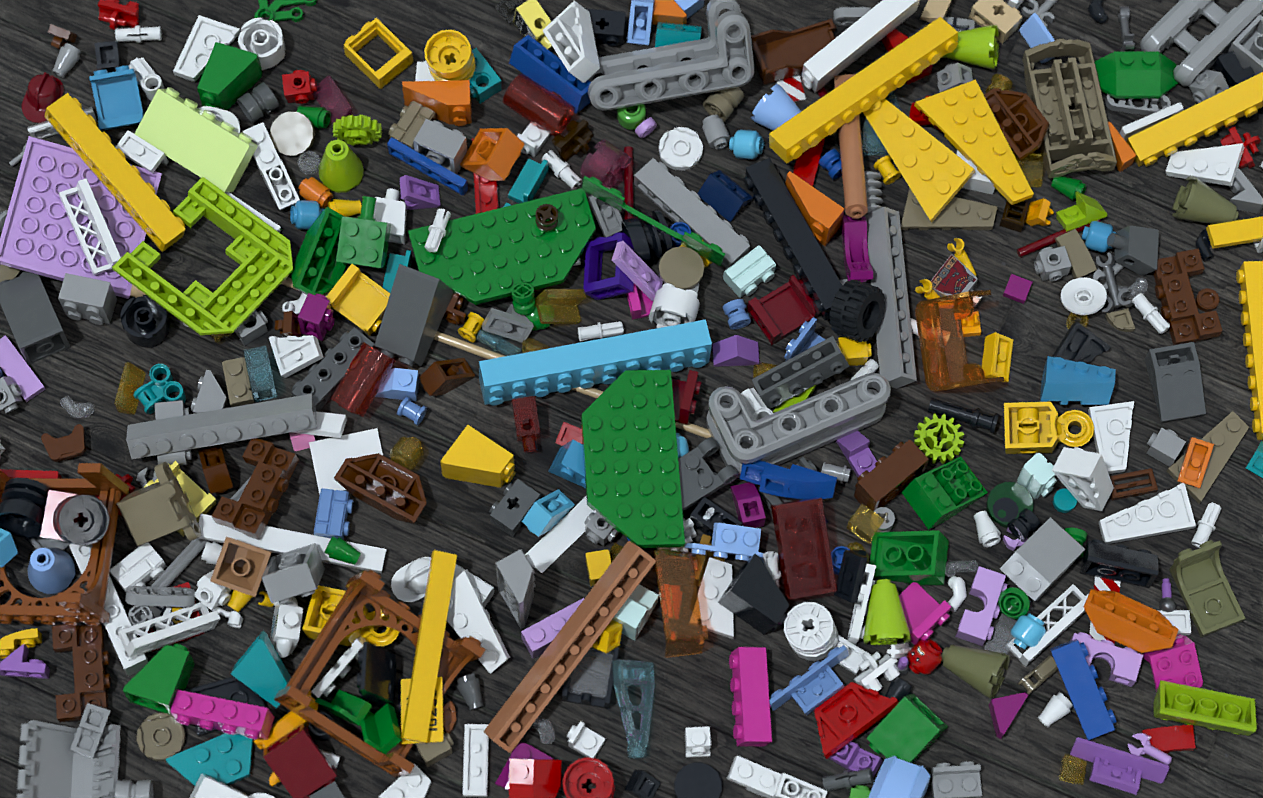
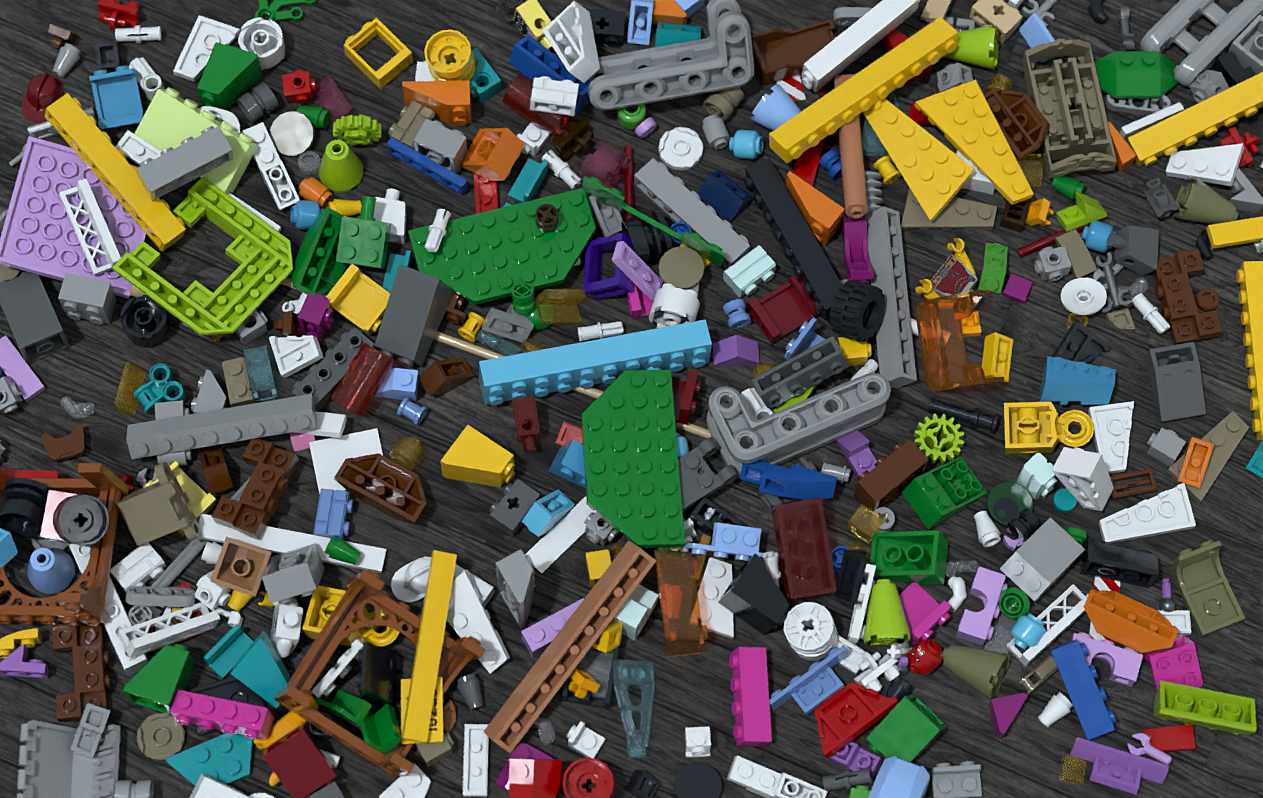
medium lavender slope [399,175,440,210] -> none
magenta slope [730,482,766,528] -> none
white axle [1191,502,1221,548] -> none
none -> light grey brick [137,126,233,201]
none -> teal panel [204,624,254,679]
none -> white brick [530,76,579,116]
none -> light orange tile [568,668,601,699]
none -> bright green bracket [978,243,1008,294]
none -> dark grey hips [1144,178,1178,218]

